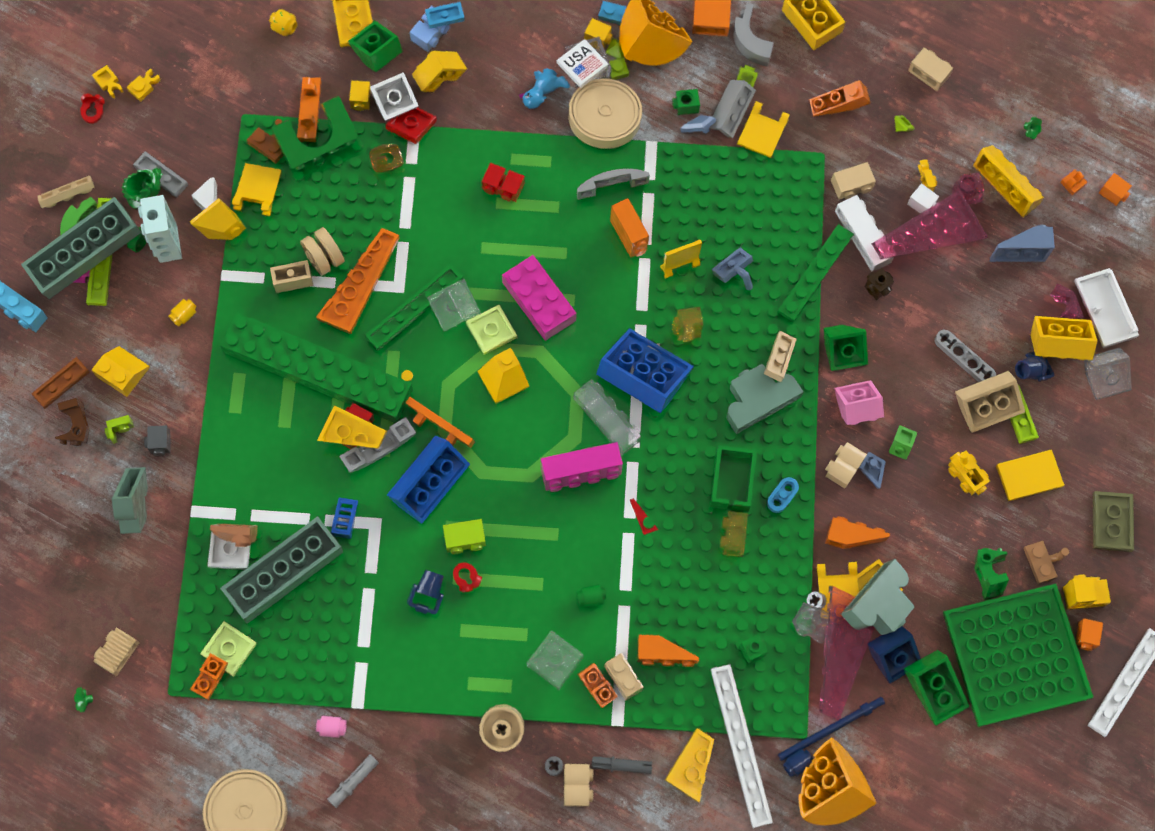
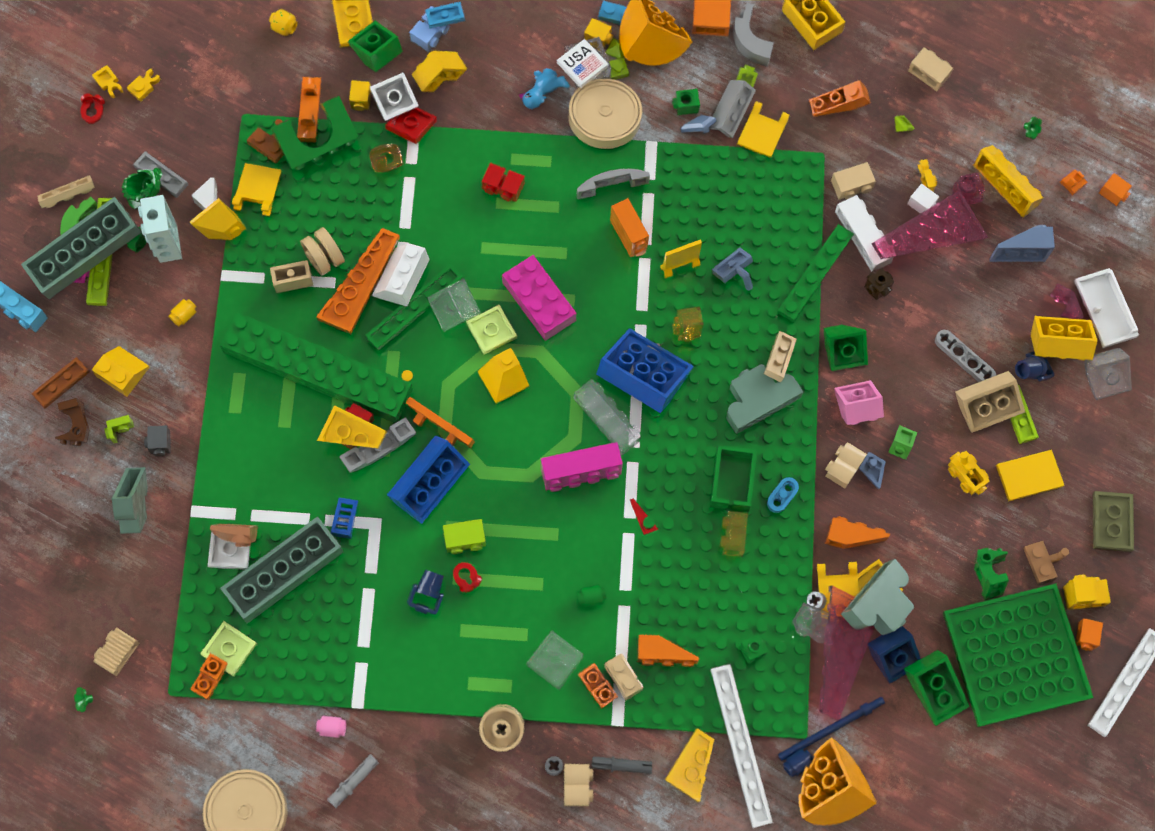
none -> white slope [372,243,429,306]

